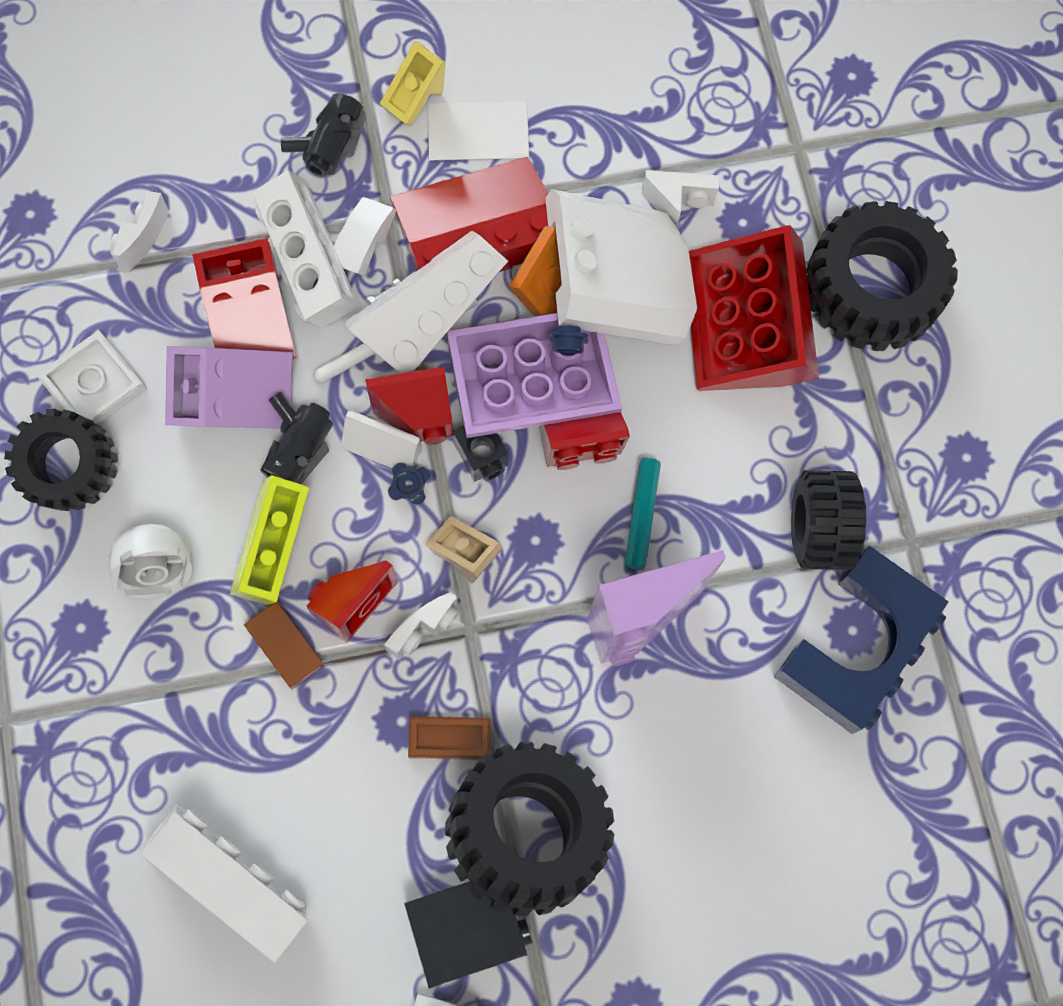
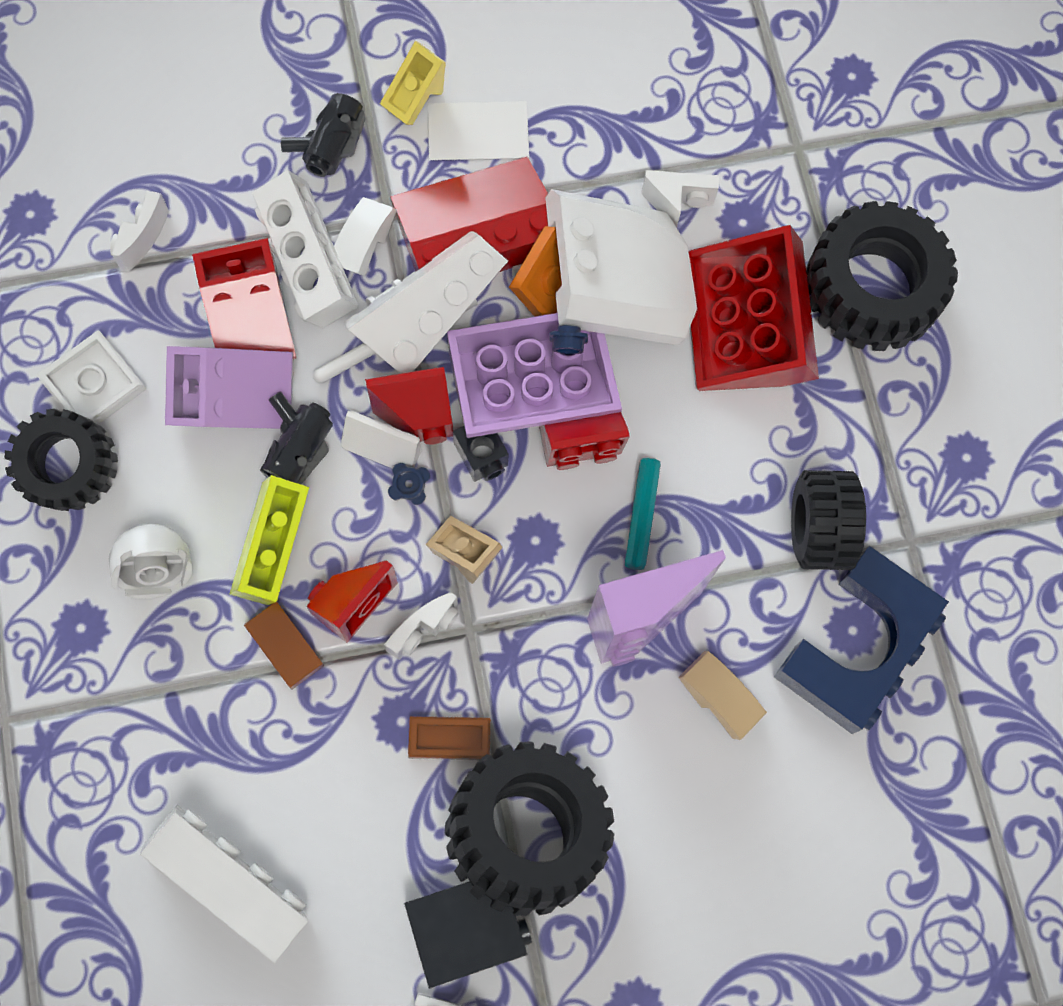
none -> tan slope [678,651,767,740]

